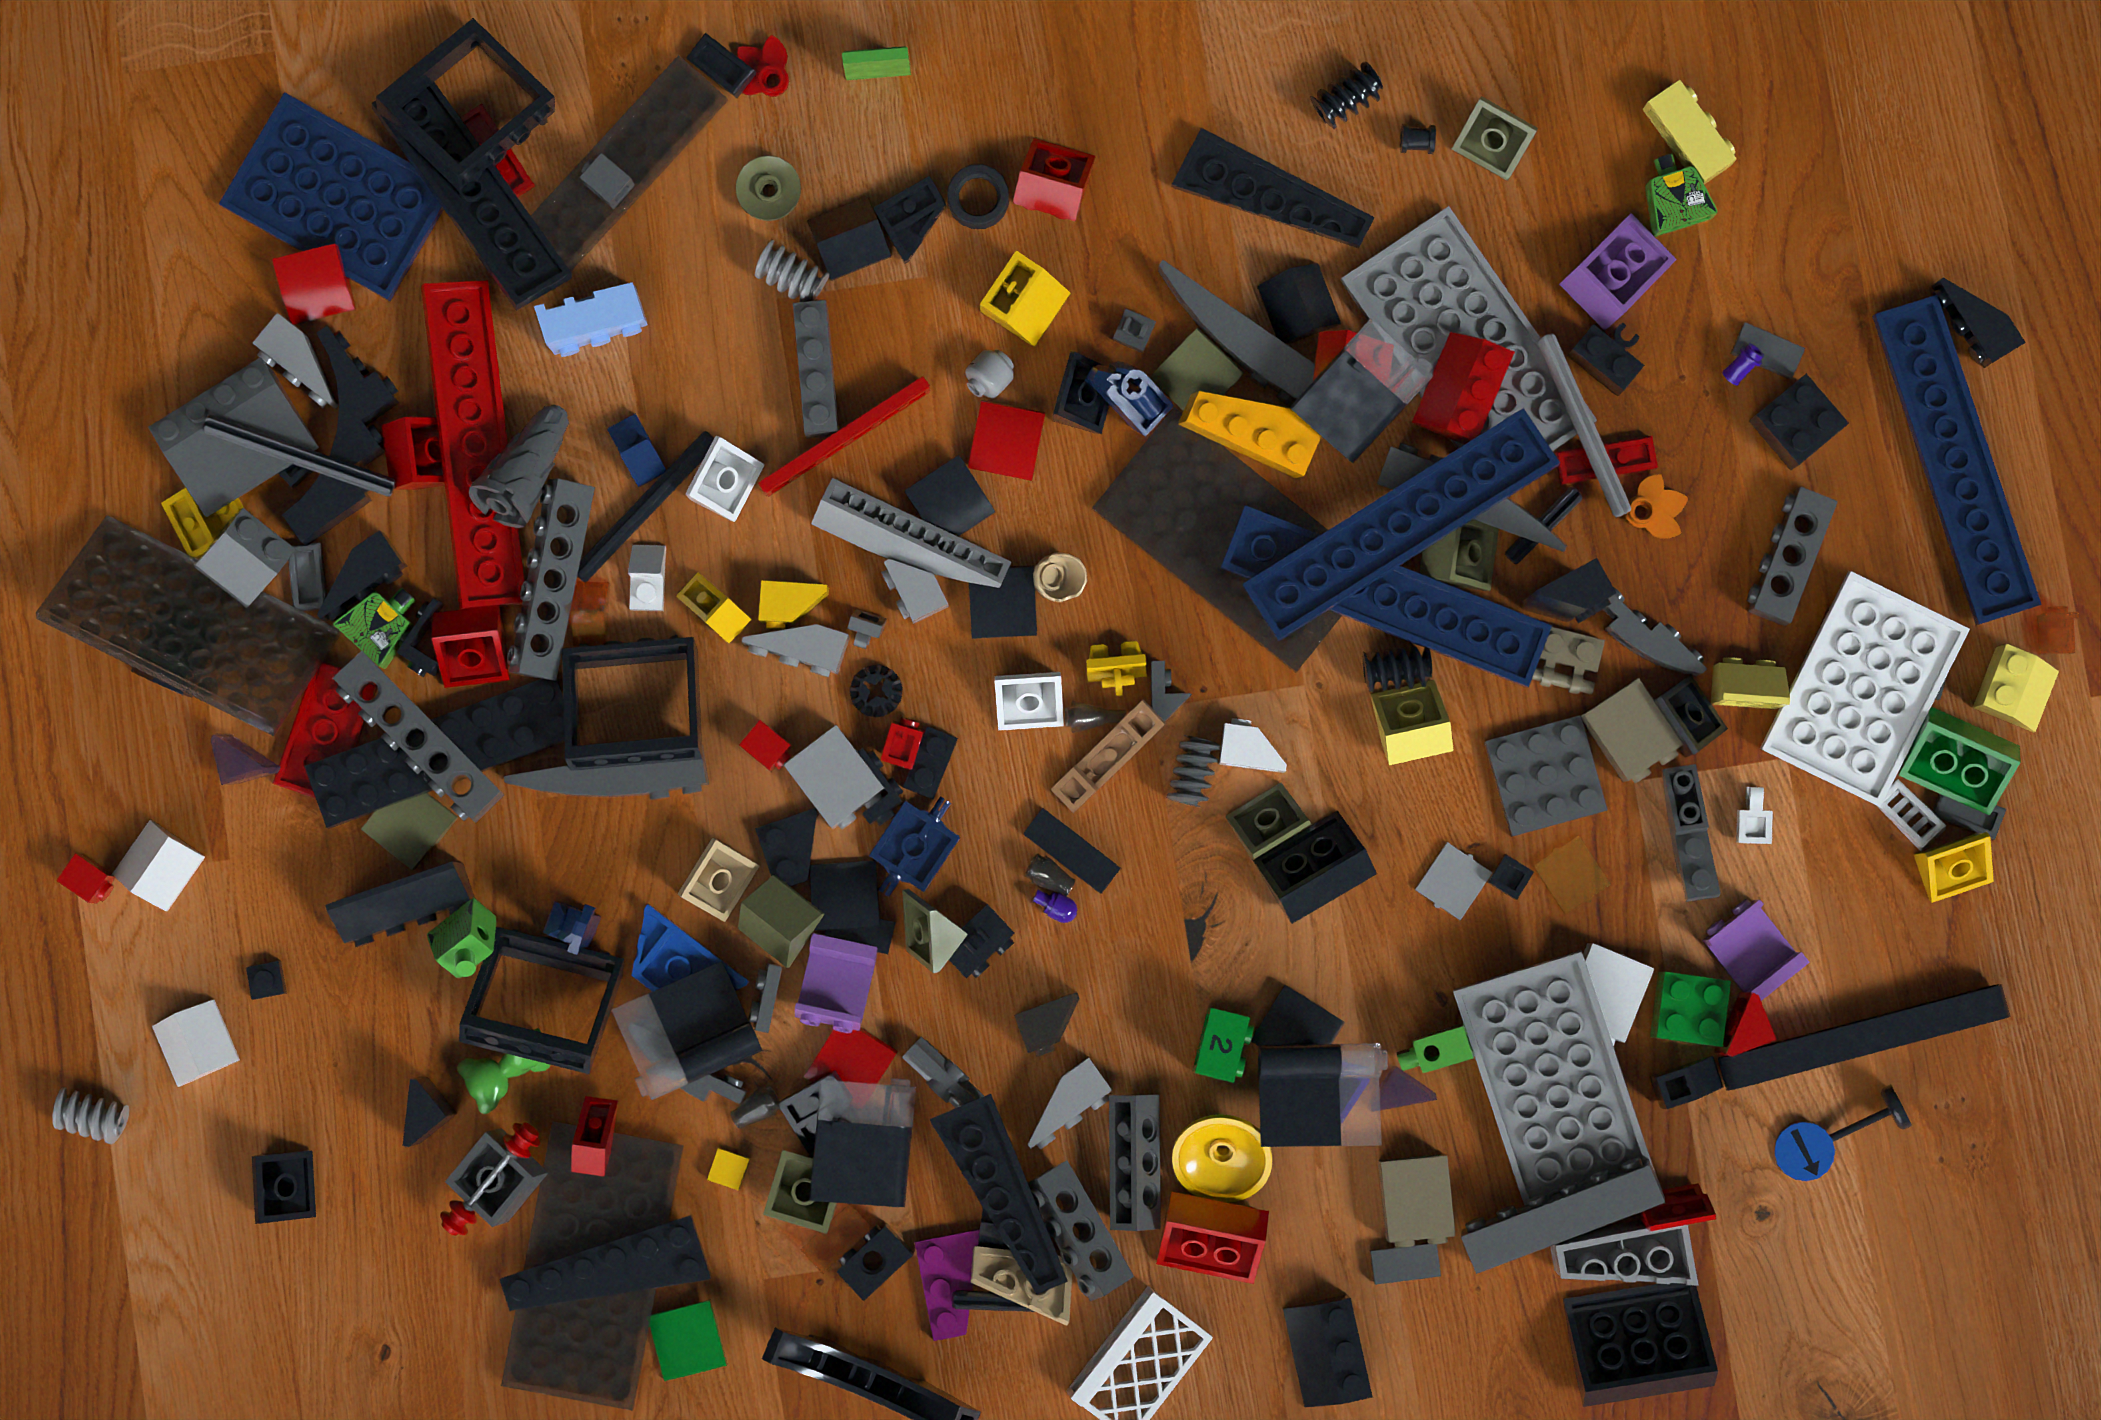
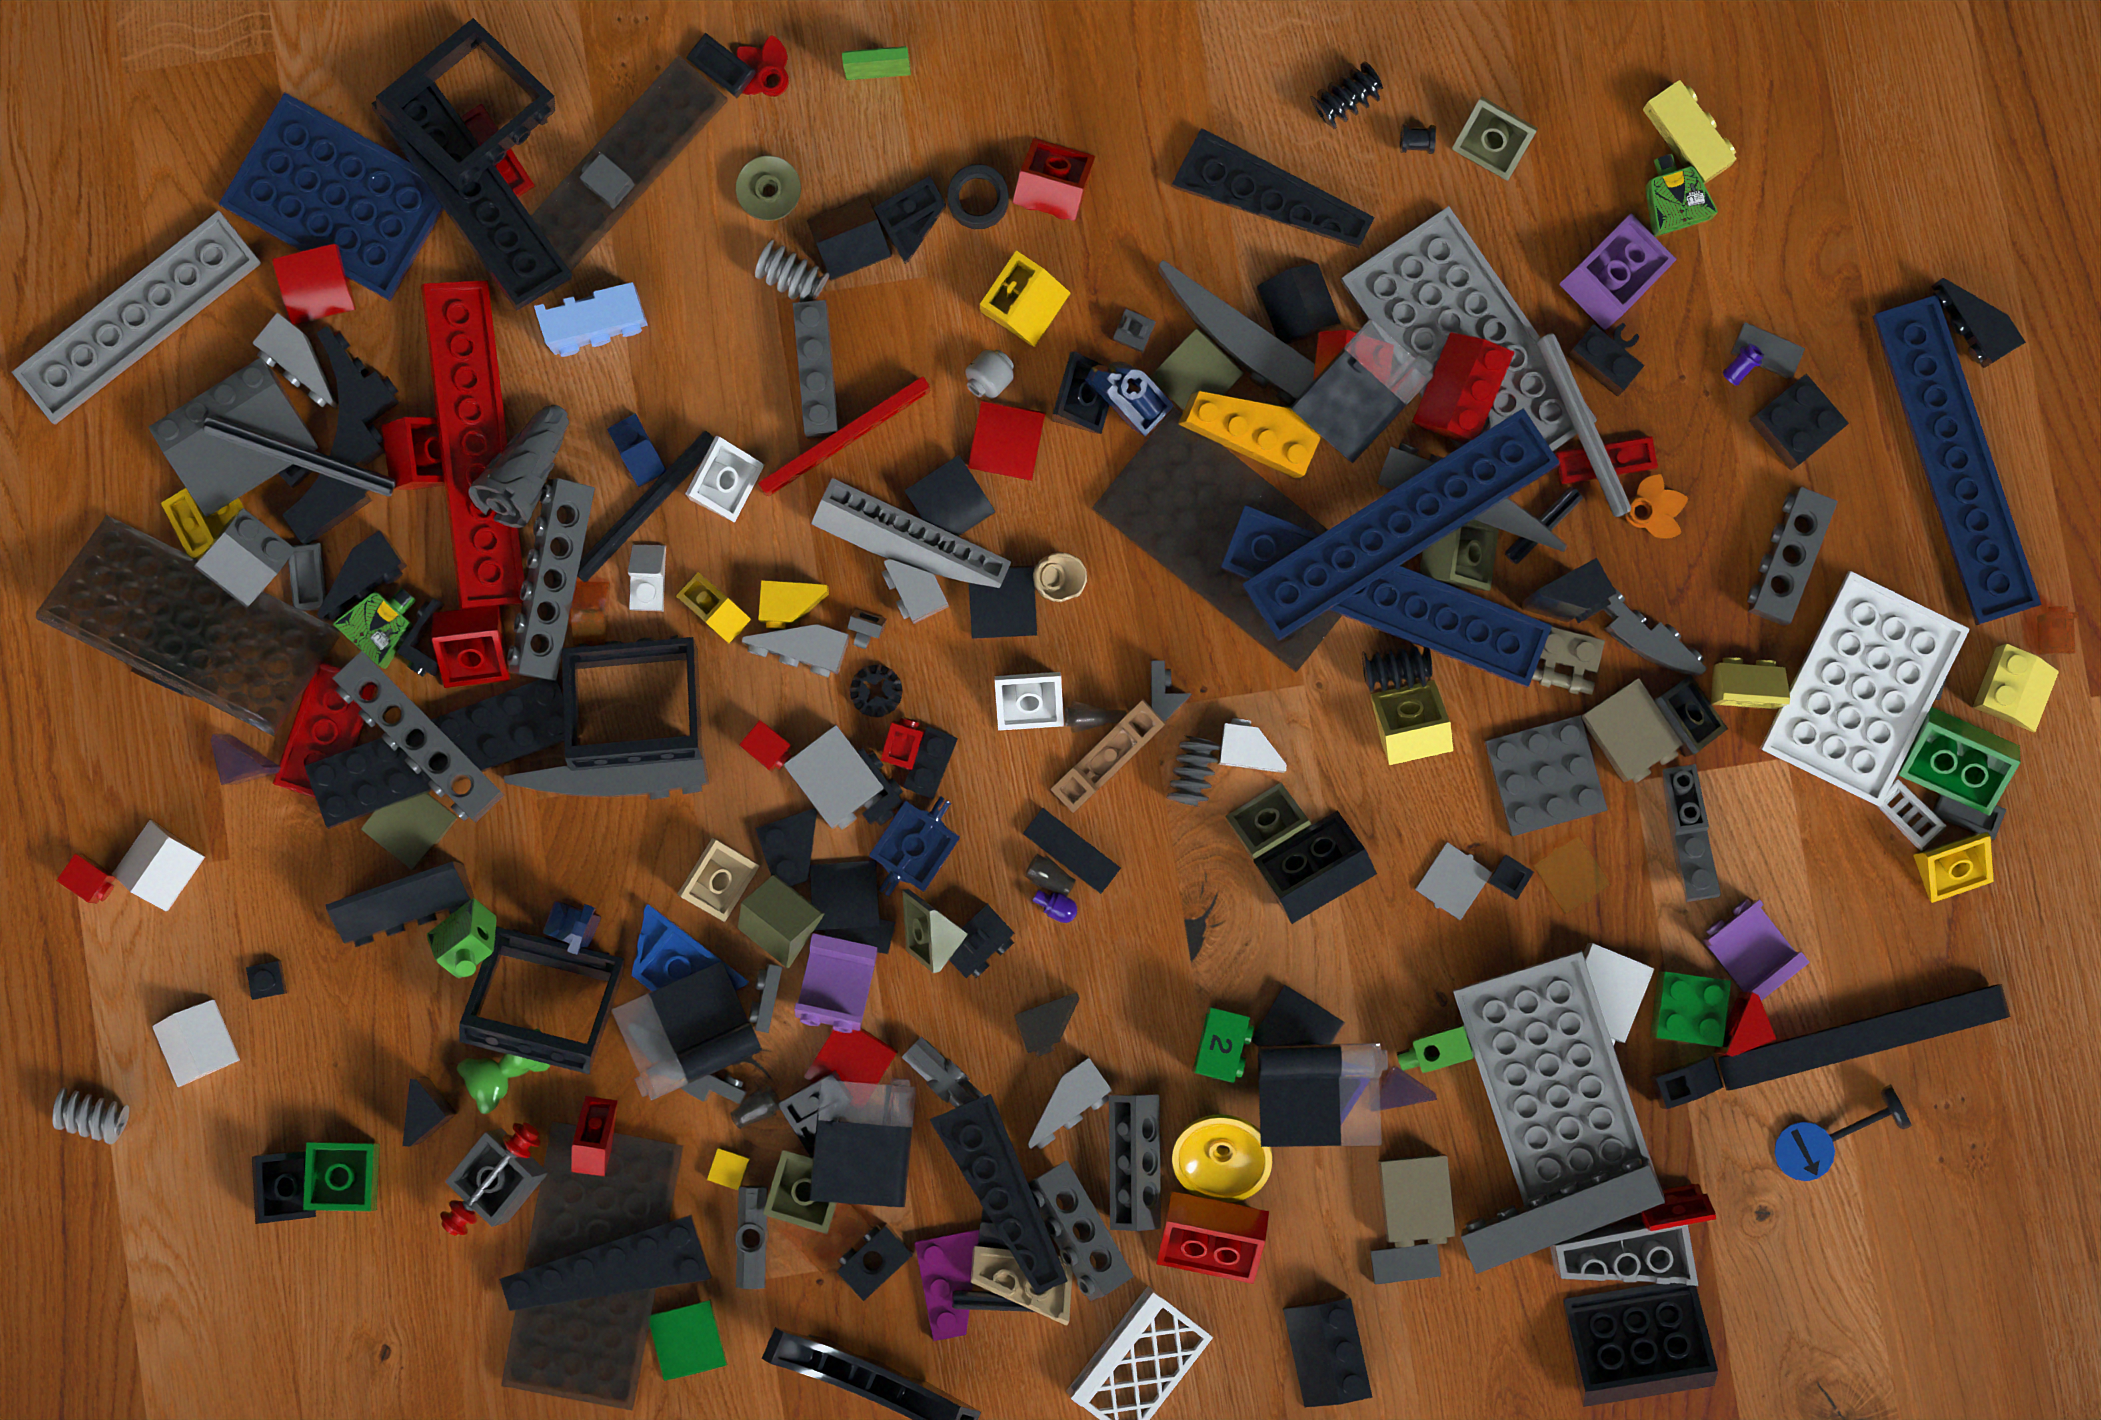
yellow hips [1086,641,1147,696] -> none
white plate [1736,787,1773,844] -> none
none -> light grey plate [12,211,261,425]
none -> green brick [303,1142,380,1212]
none -> dark grey piece [735,1185,769,1289]

